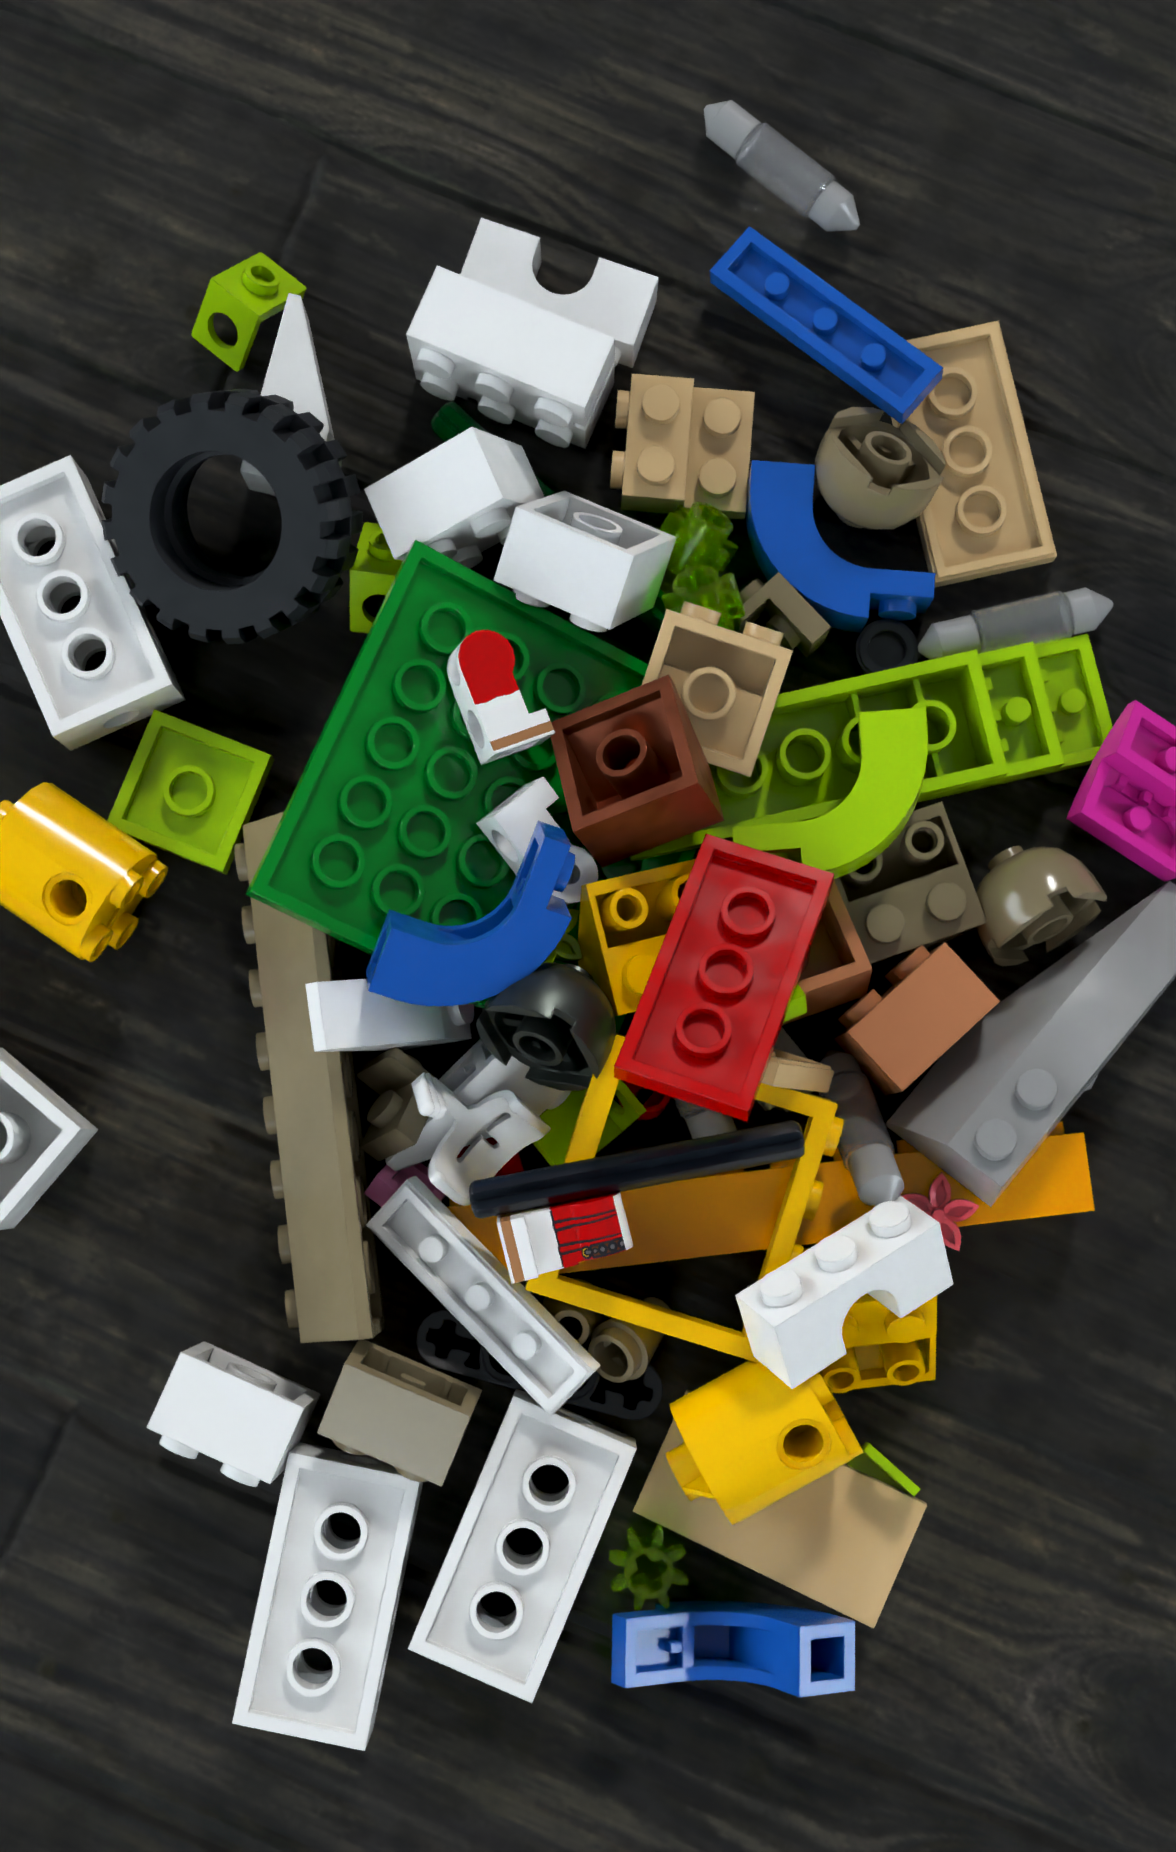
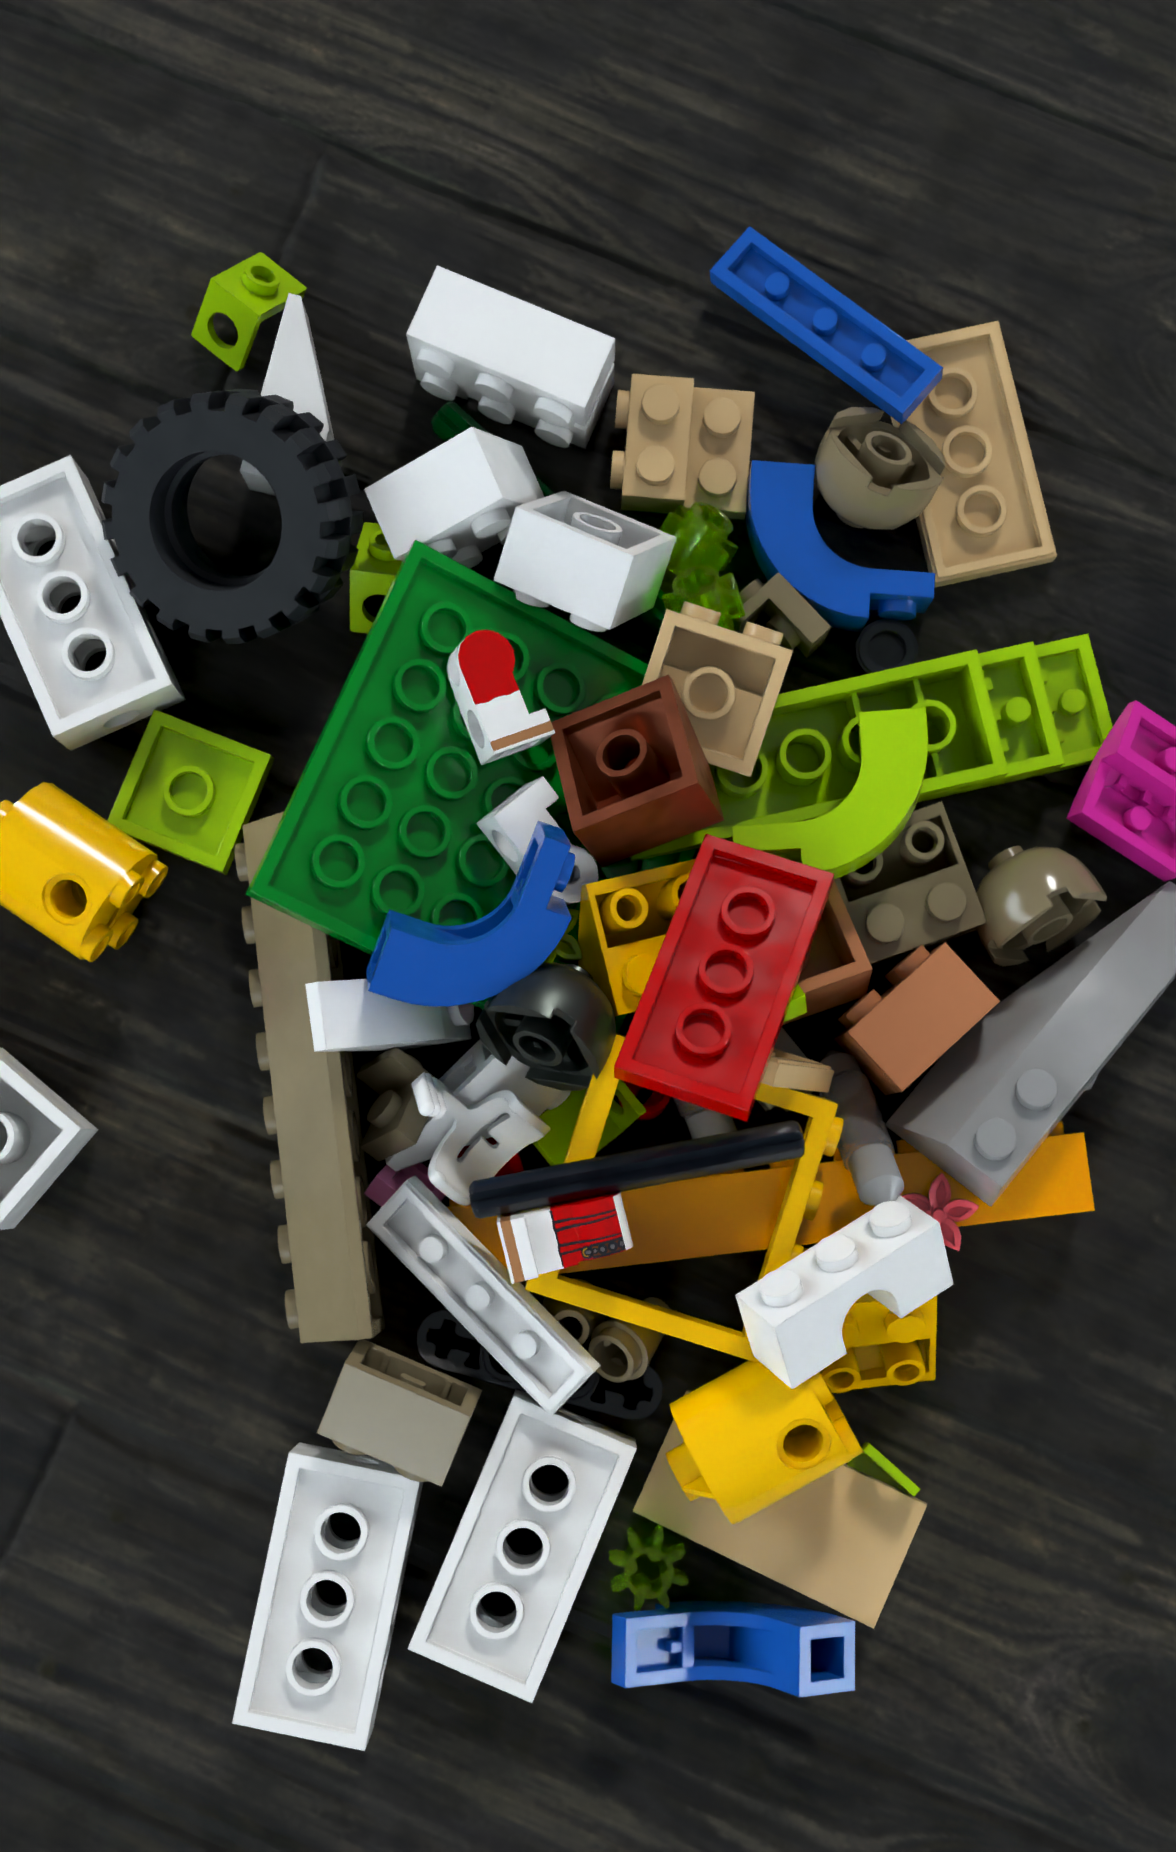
white brick [146,1341,320,1487] -> none
white arch [460,218,658,368] -> none
piece [704,100,860,231] -> none
piece [918,587,1113,660] -> none

